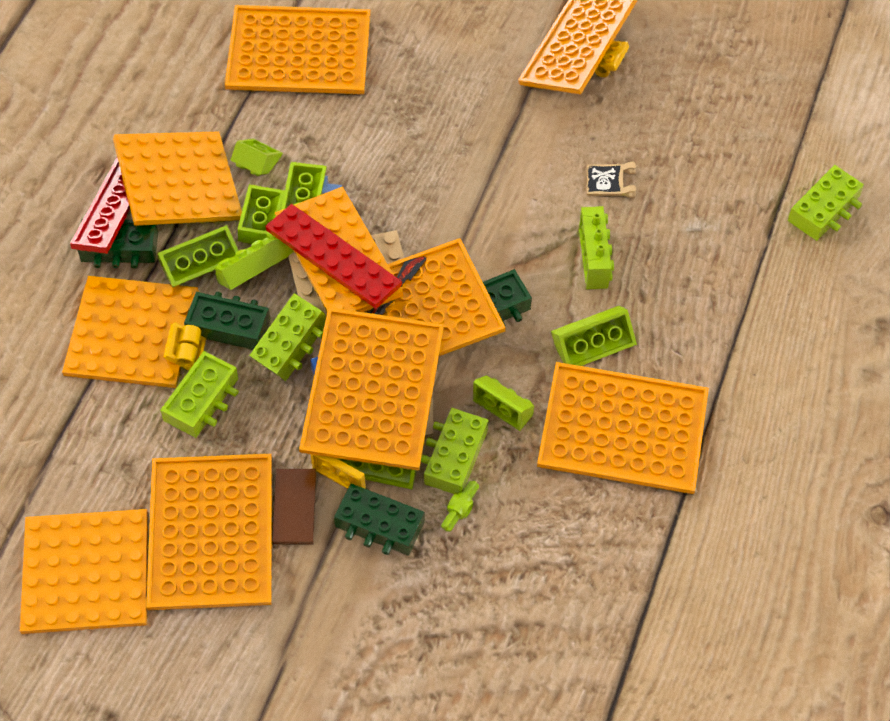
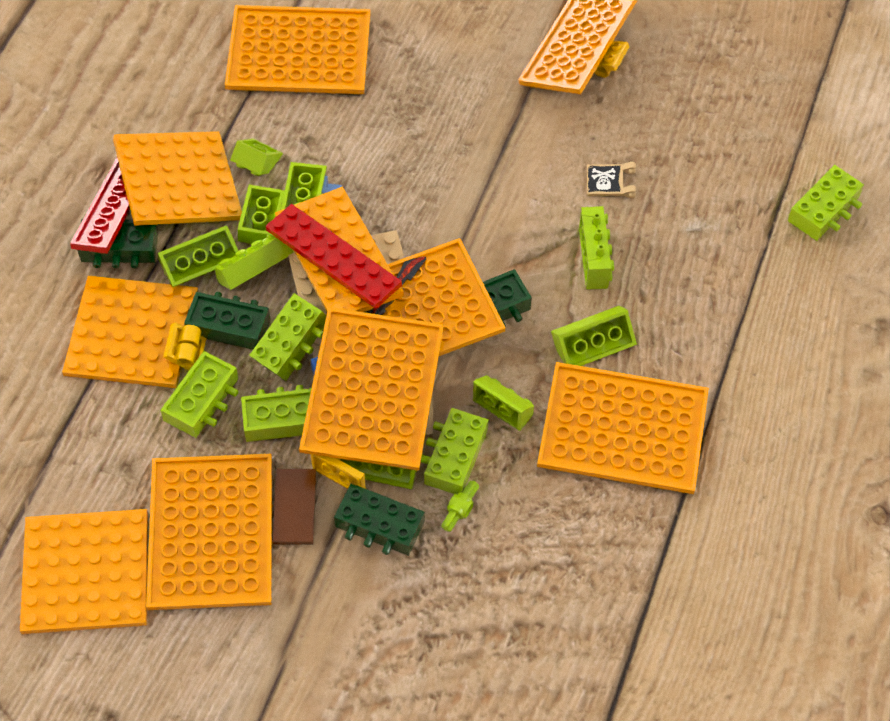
none -> lime piece [241,385,312,442]

